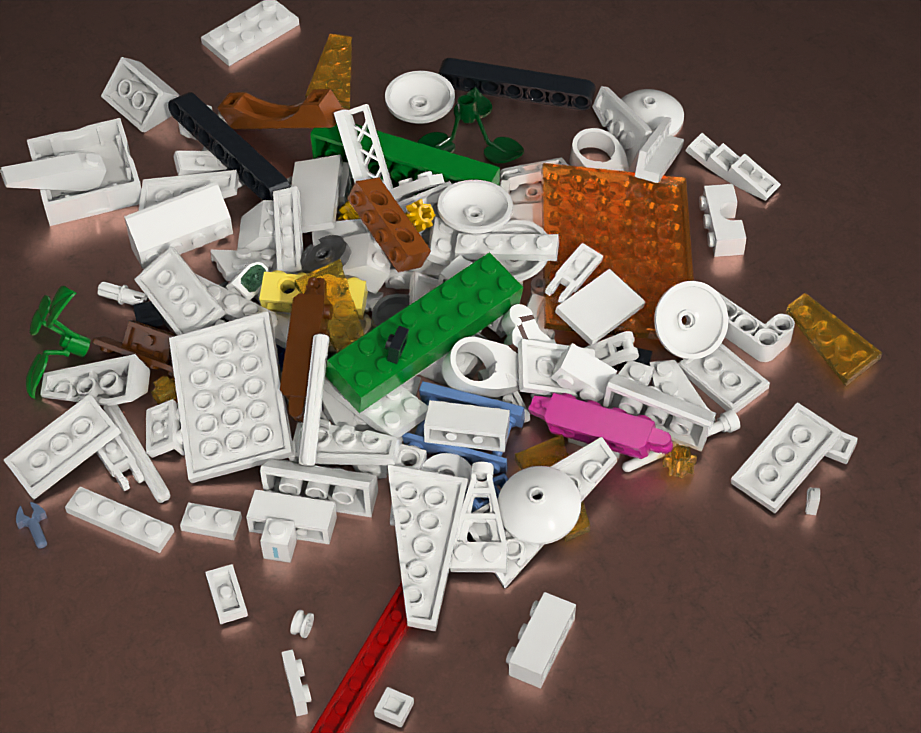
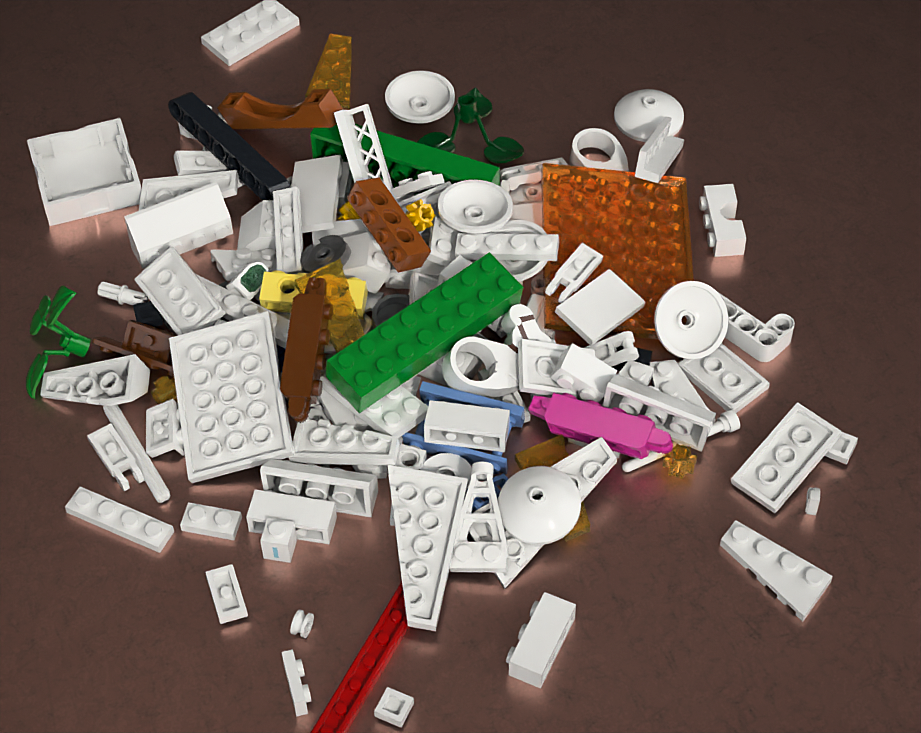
white wedge [0,153,106,191] -> none
white plate [4,394,121,499] -> none
sand blue bar [16,502,47,549] -> none
white slope [101,57,180,133] -> none
white axle [299,334,329,466] -> none
black plate [385,326,409,364] -> none
black beam [438,58,596,110] -> none
white wing [592,86,654,173] -> none
white slope [685,133,781,201] -> none
clear yellow wing [787,293,882,386] -> none
none -> white wing [720,520,833,622]

